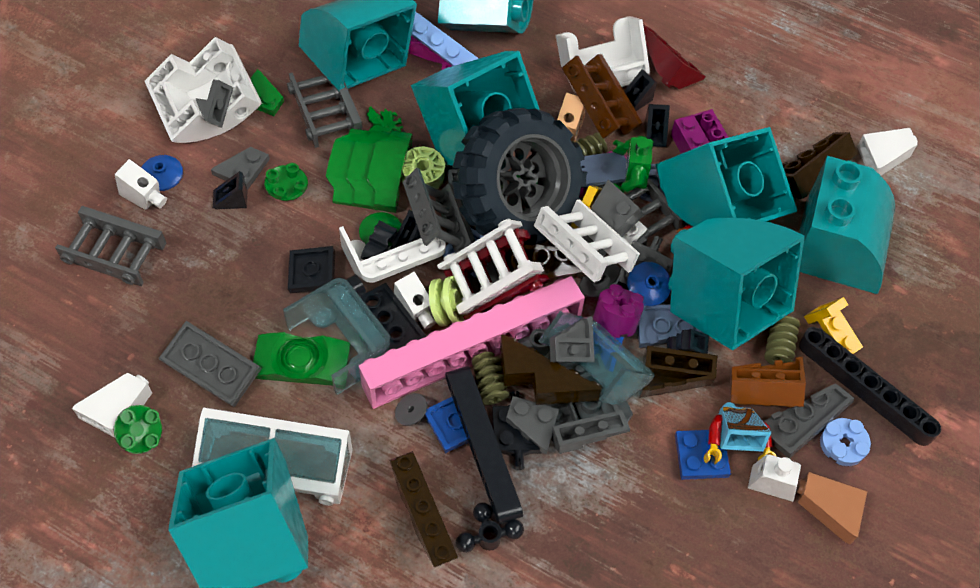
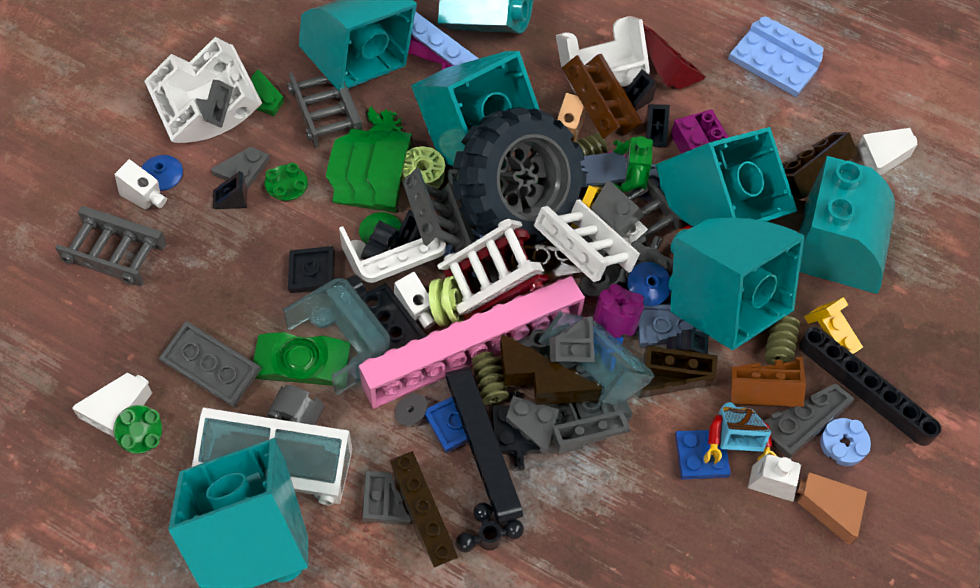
none -> dark grey brick [267,385,325,425]
none -> dark grey wing [362,471,411,525]
none -> light blue plate [728,17,823,97]

